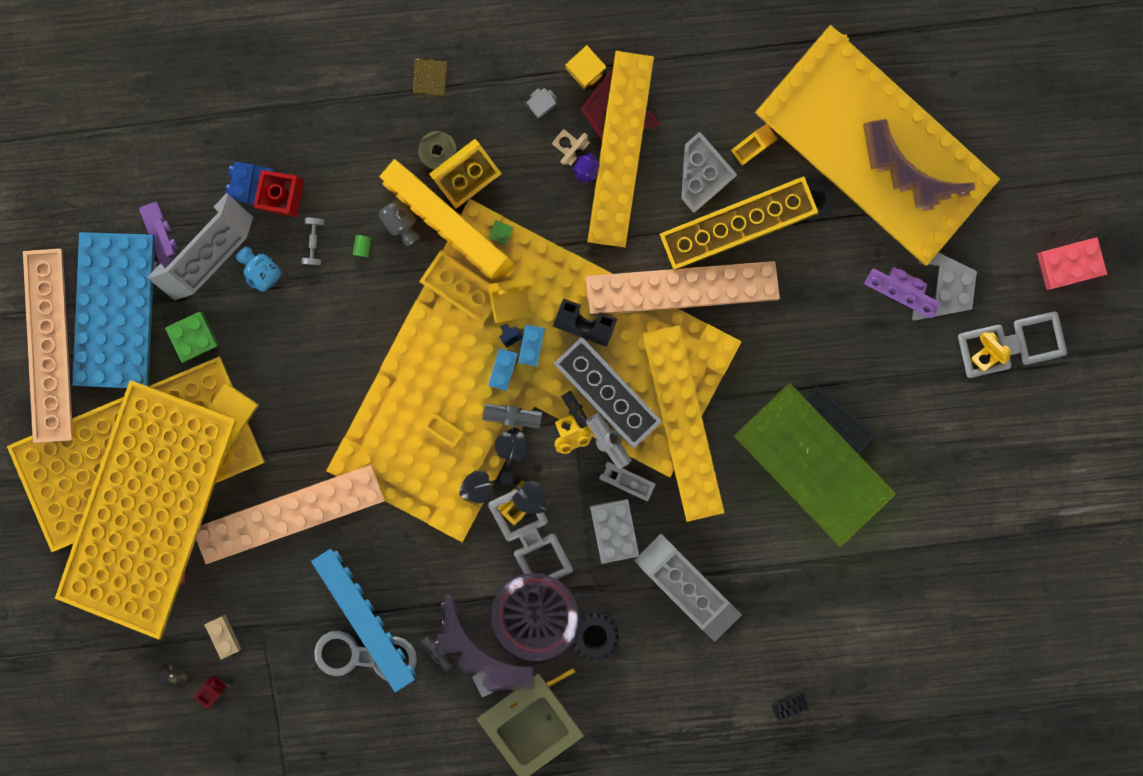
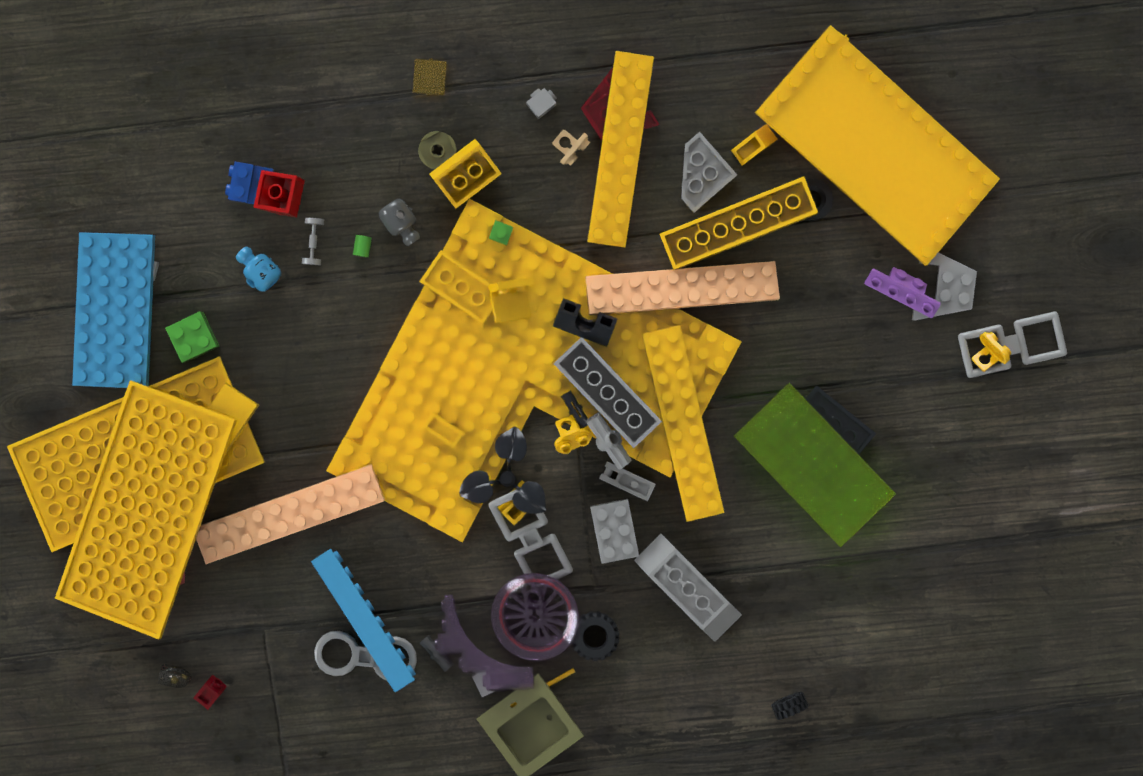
light nougat plate [23,249,73,443] -> none
medium lavender bracket [139,202,178,268] -> none
light grey slope [147,193,253,301] -> none
tan brick [205,615,241,659] -> none
yellow brick [379,159,515,281] -> none
dark grey piece [482,404,542,429] -> none
dark azure brick [488,348,518,391] -> none
dark blue tile [499,323,523,348] -> none
dark azure brick [518,325,545,366] -> none
yellow head [565,45,606,90] -> none
dark purple head [573,153,600,183] -> none
arch [863,119,975,211] -> none
coral brick [1037,237,1107,290] -> none

